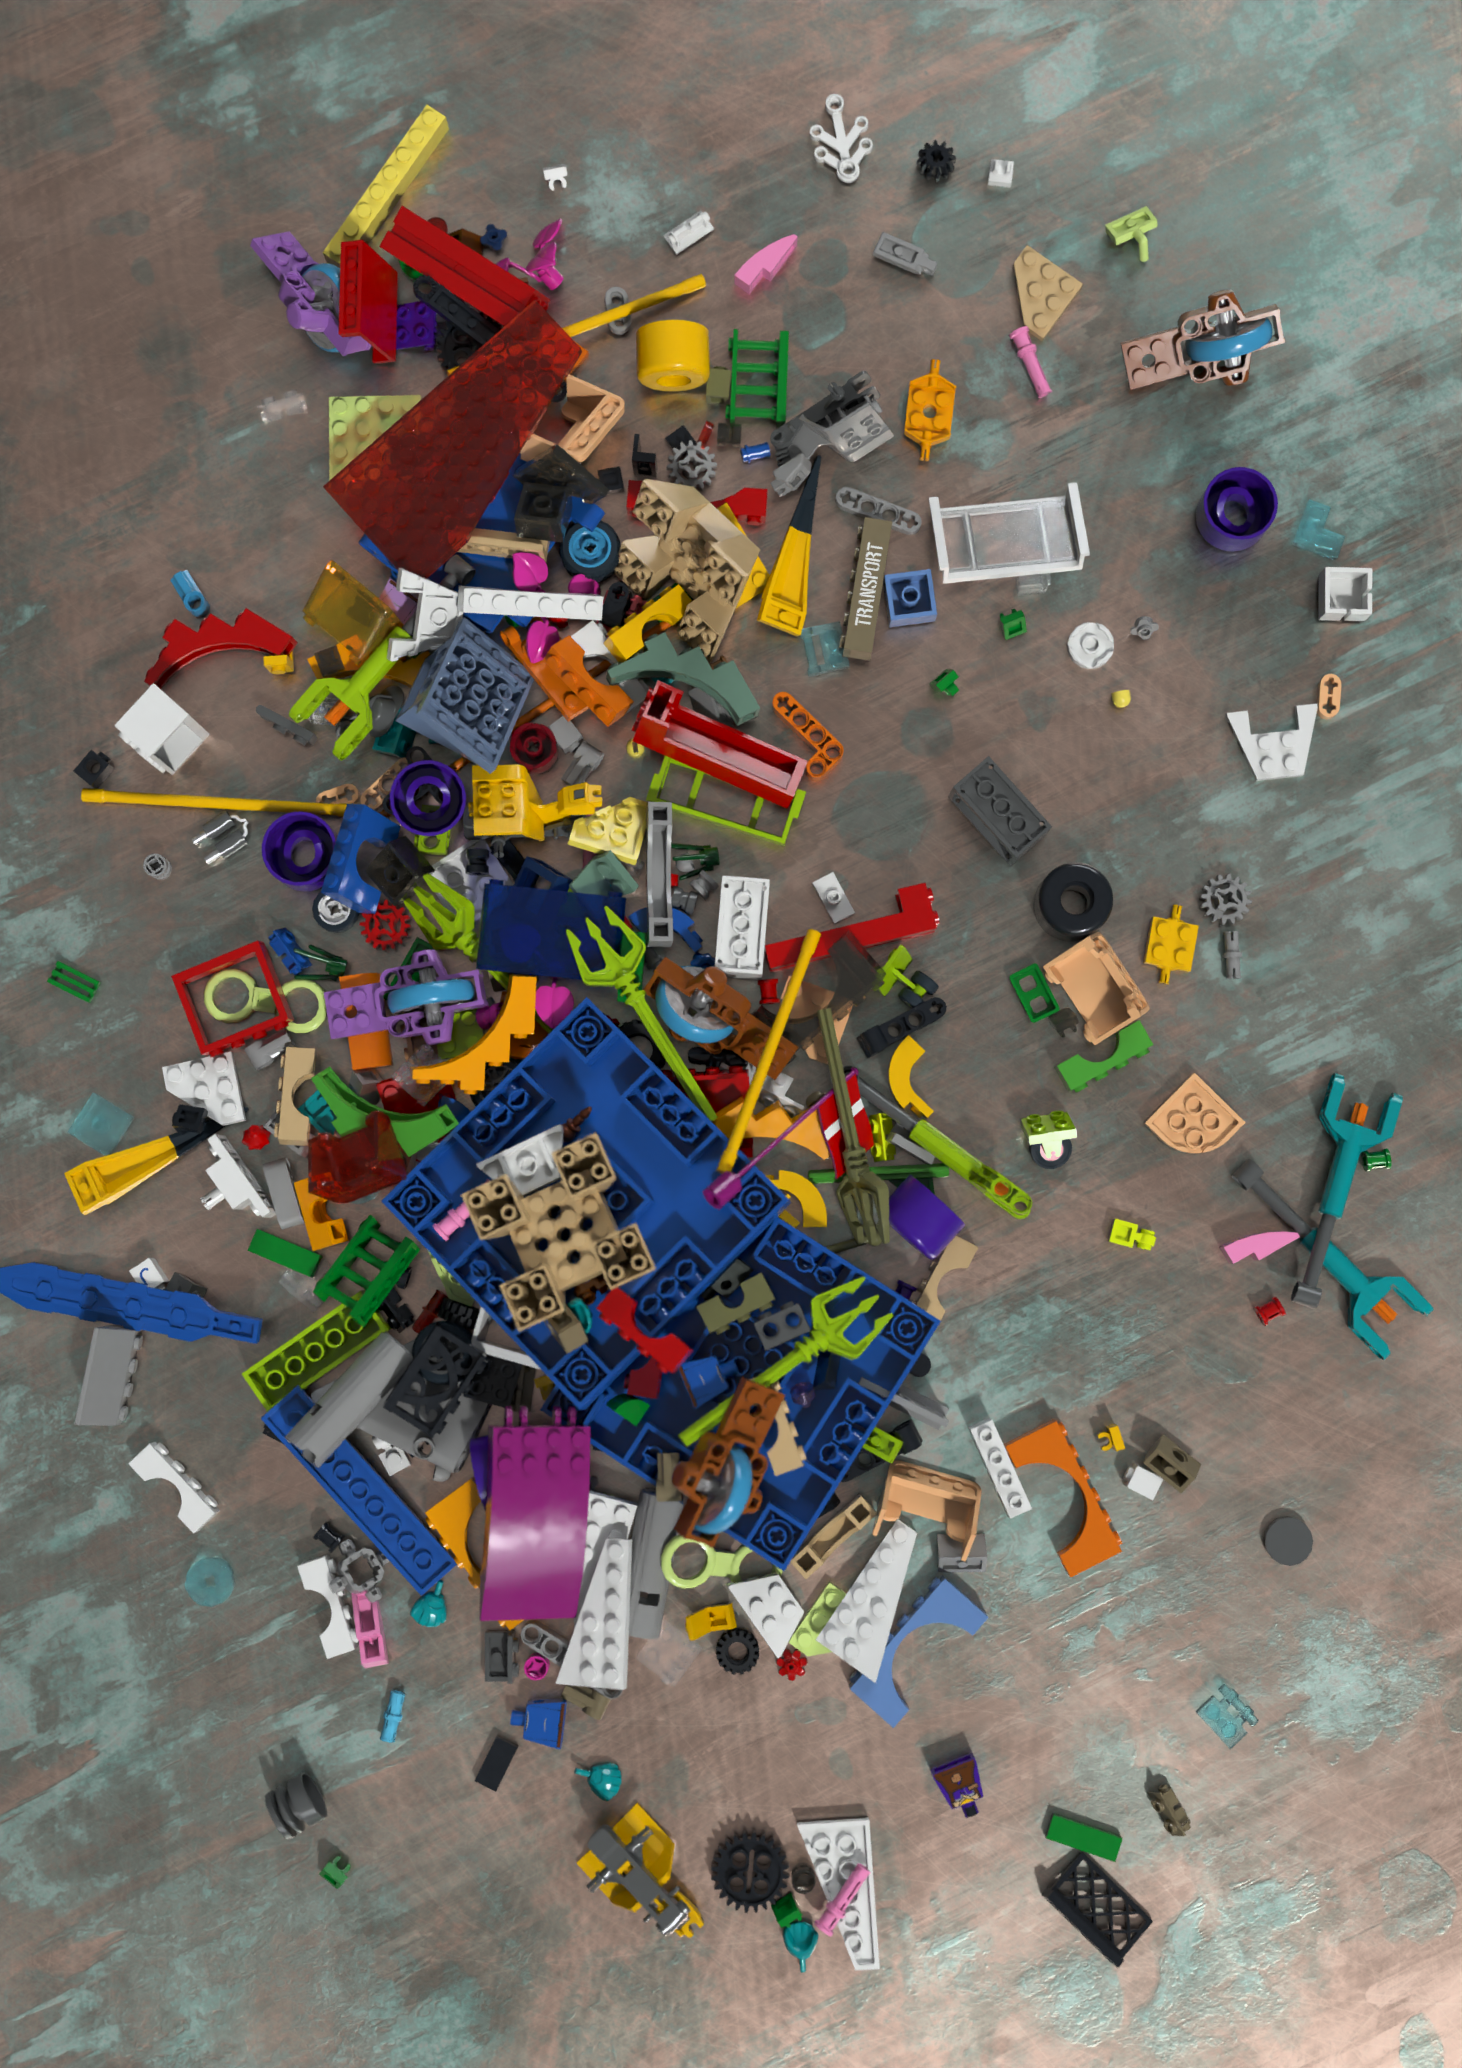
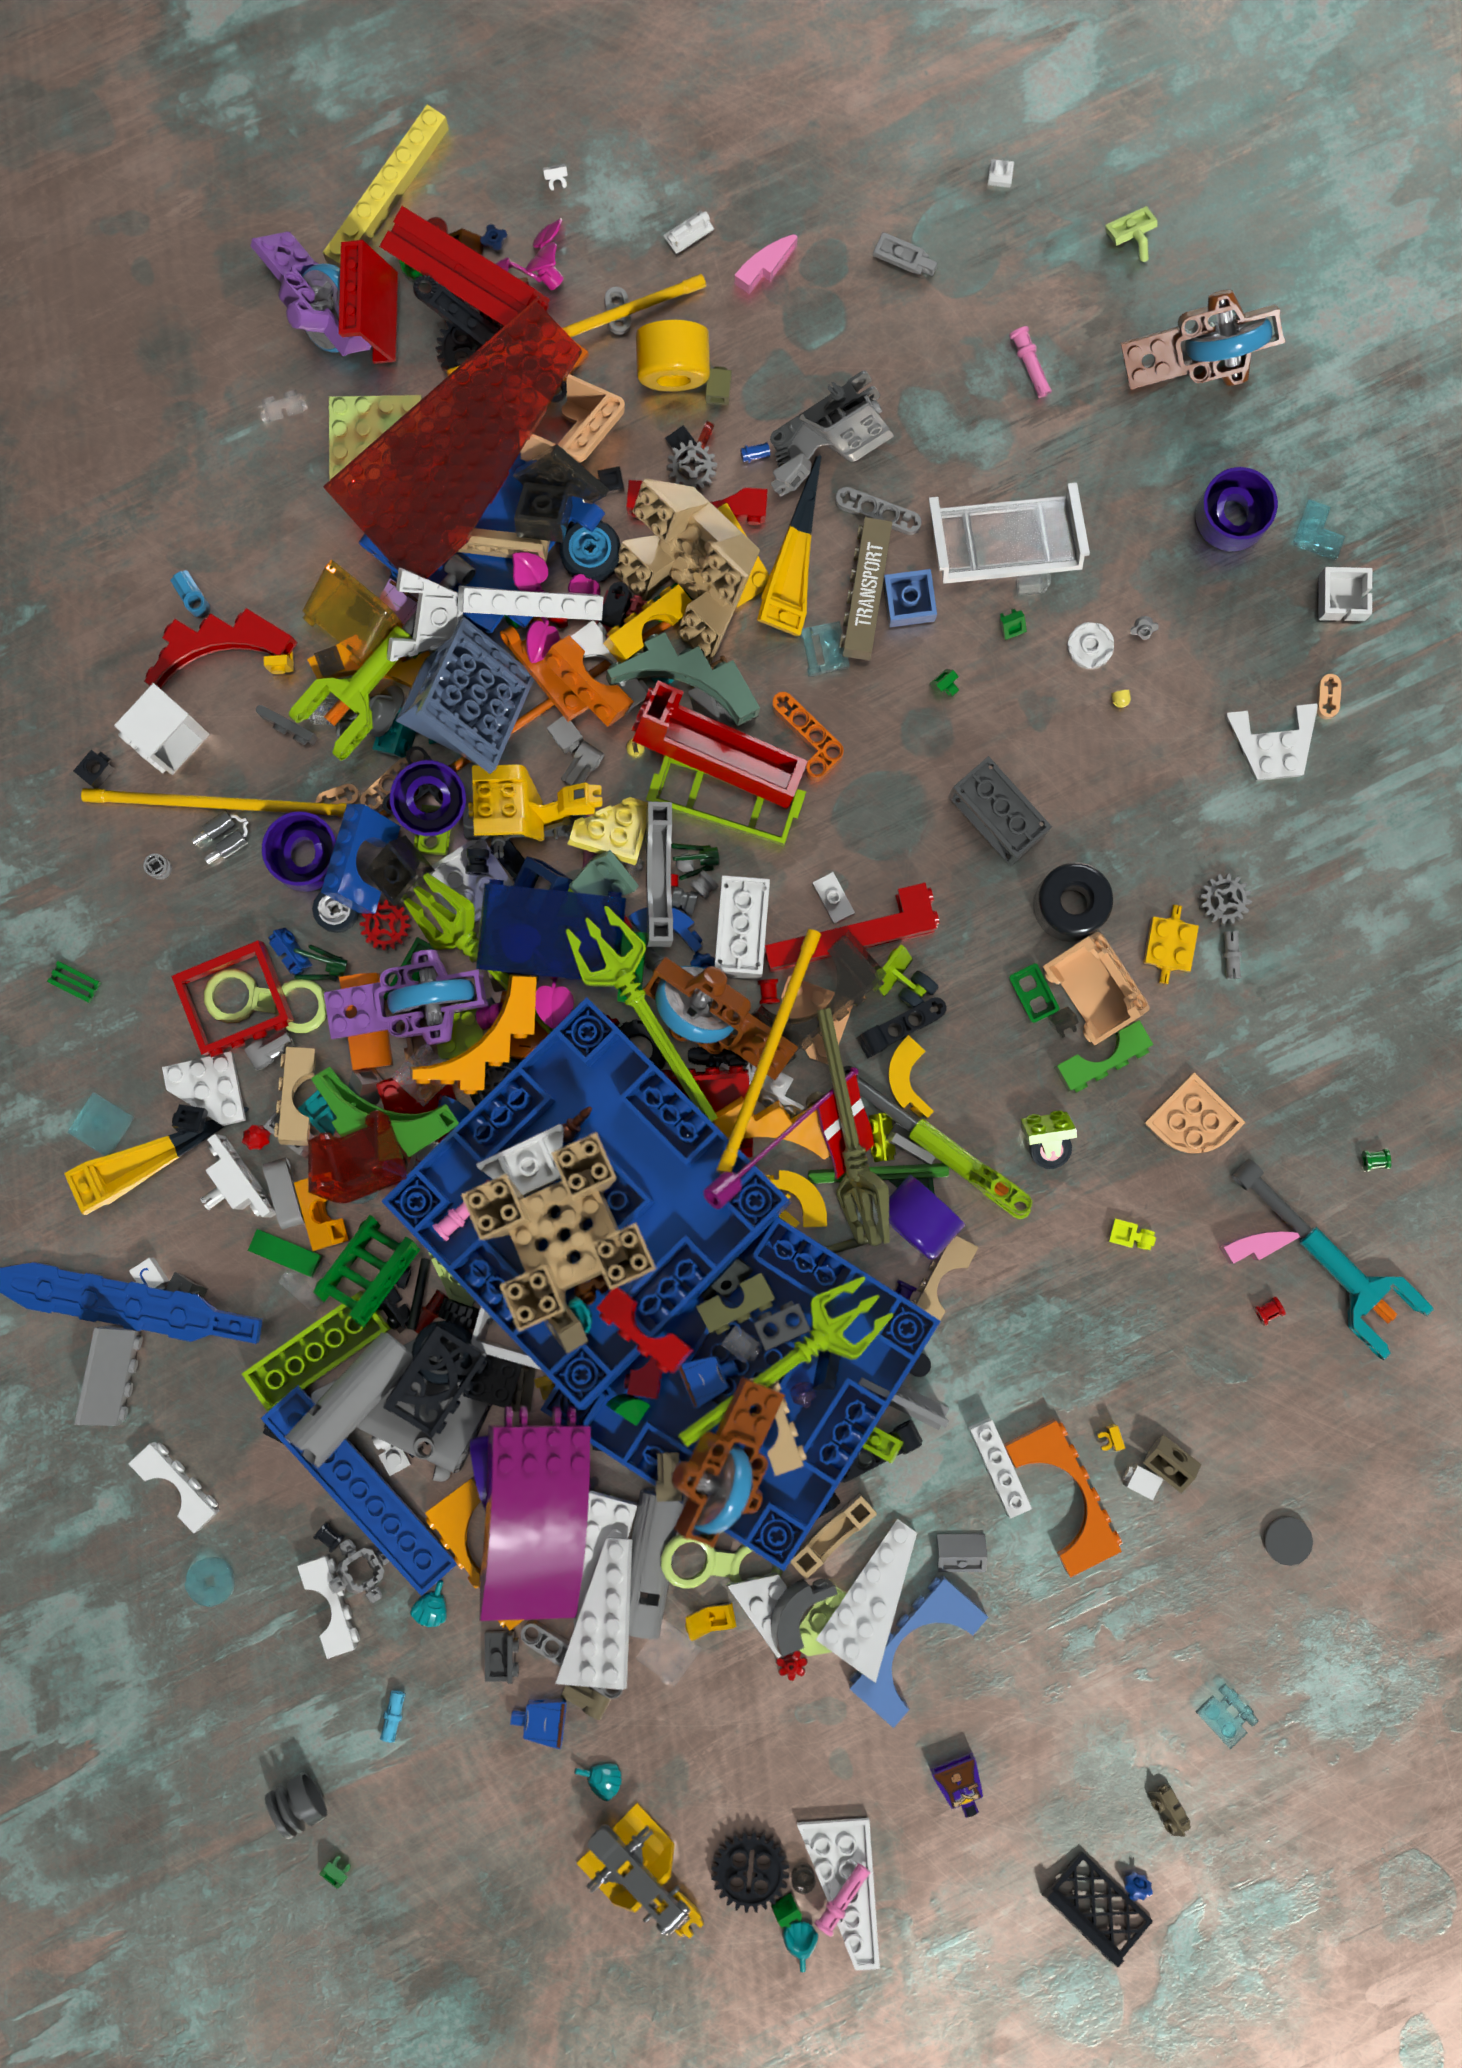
bright pink slope [351,1590,389,1668] -> none
dark purple hinge [396,301,437,351] -> none
black tile [475,1735,518,1792] -> none
dark red brick [510,723,559,775] -> none
dark pink wheel [524,1652,550,1680] -> none
black panel [632,434,658,477] -> none
black tyre [716,1628,759,1675] -> none
clear smoke wheel [717,423,742,448] -> none
green fence [726,329,789,429] -> none
white plant [810,94,873,183] -> none
light nougat windscreen [872,1460,982,1562] -> none
light orange plate [904,359,956,461] -> none
black gear [917,139,956,182] -> none
tan plate [1013,245,1083,341] -> none
green tile [1045,1813,1123,1862] -> none
teal piece [1291,1073,1403,1309] -> none
none -> pearl dark grey bar [407,1258,430,1330]
none -> clear brick [721,1325,761,1363]
none -> dark grey arch [771,1579,838,1657]
none -> blue piece [1124,1872,1153,1901]

